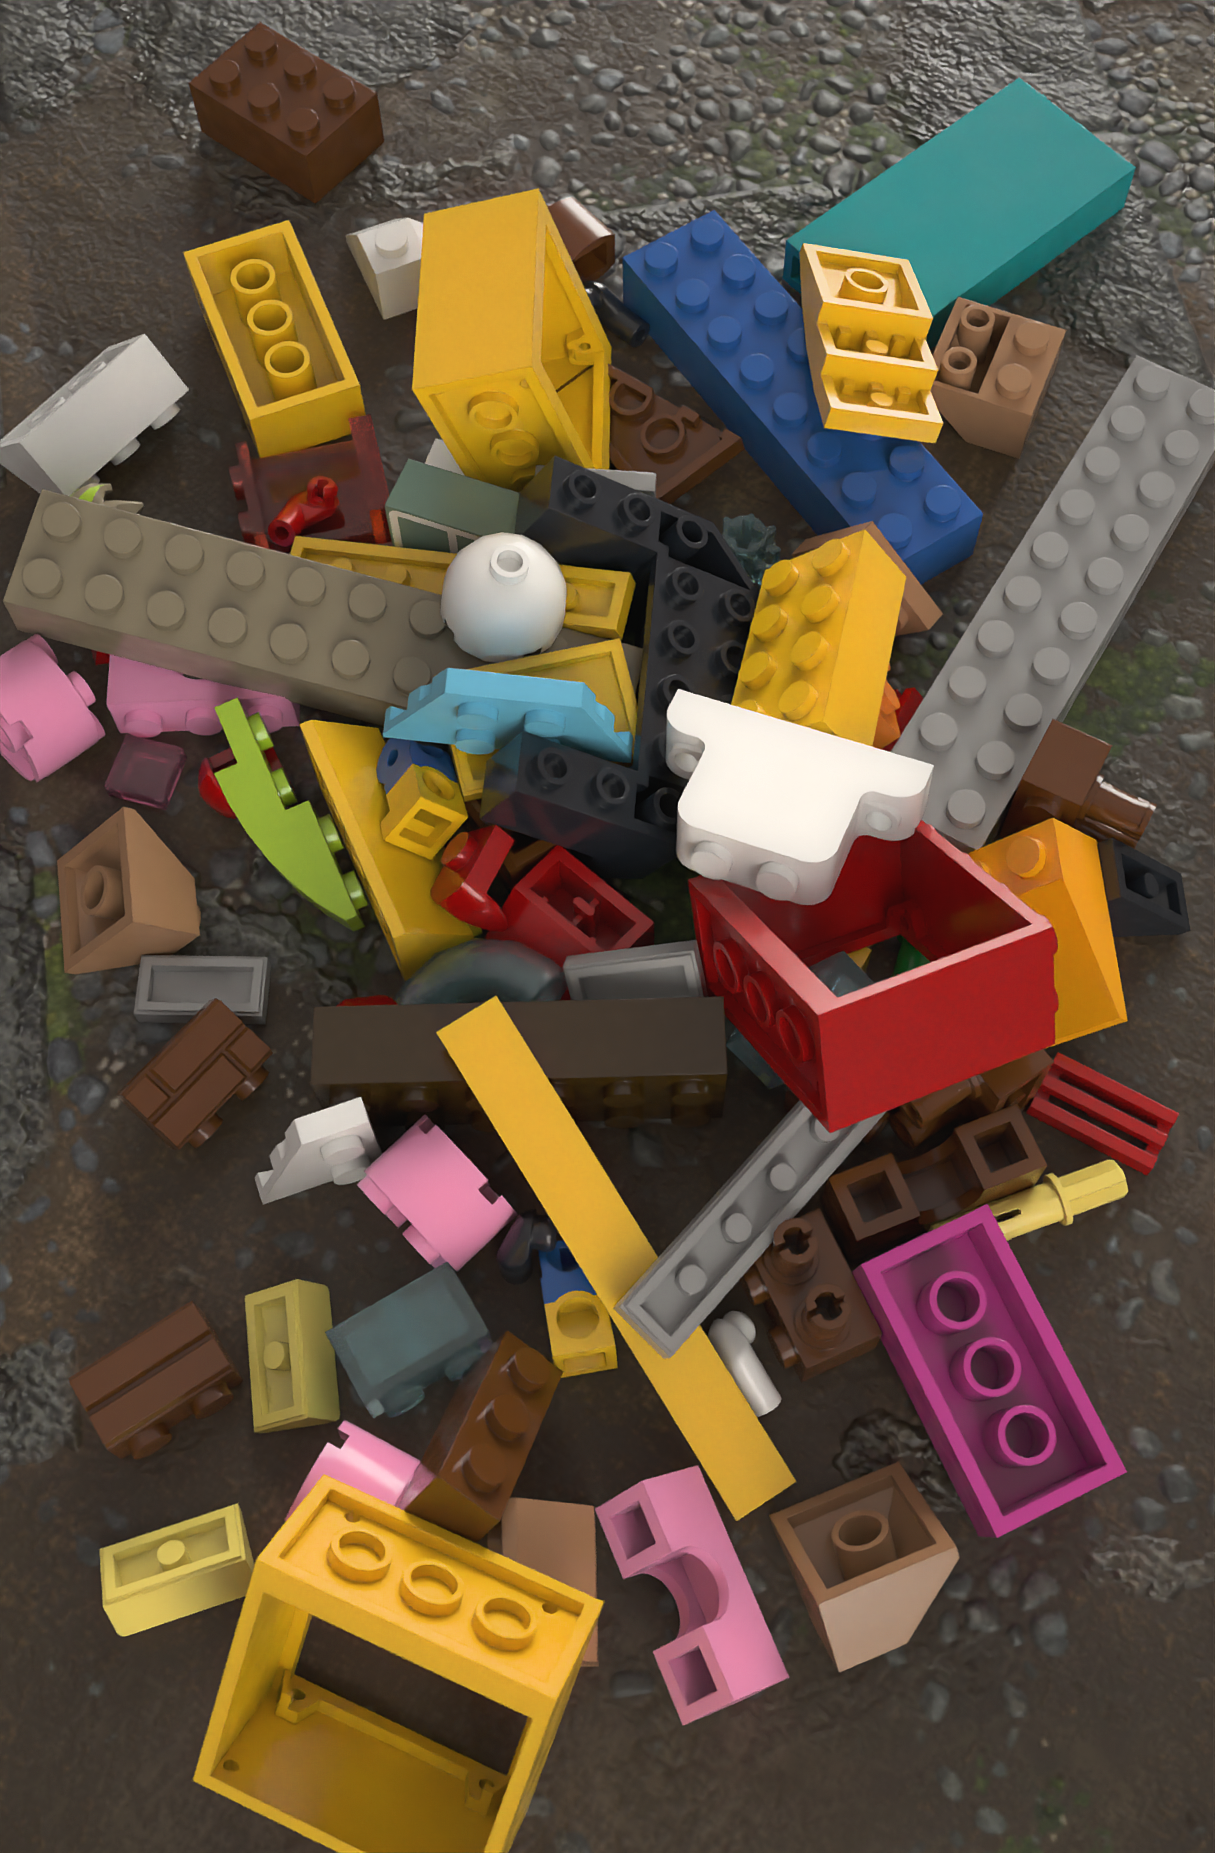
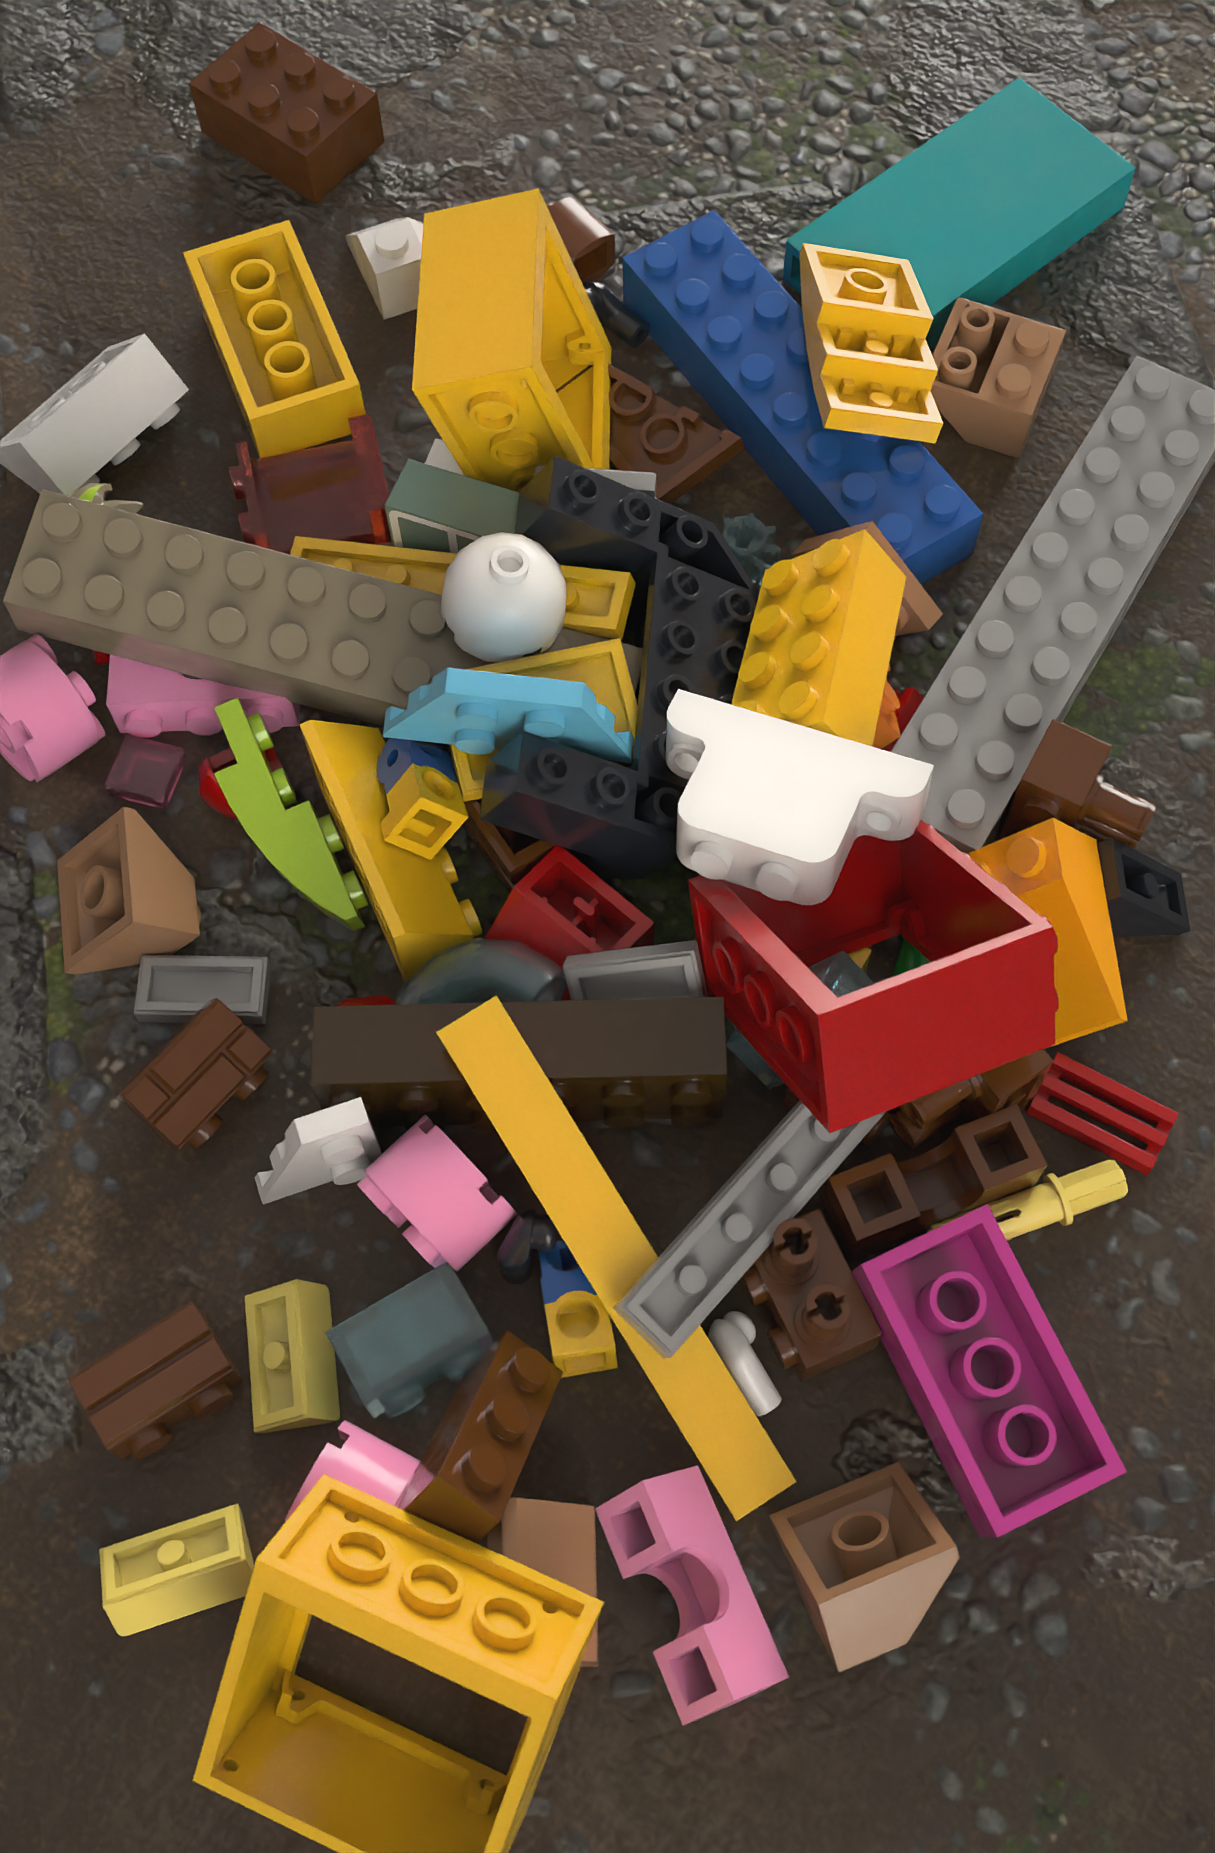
red arm [268,476,340,547] -> none
red plate [430,825,515,932] -> none

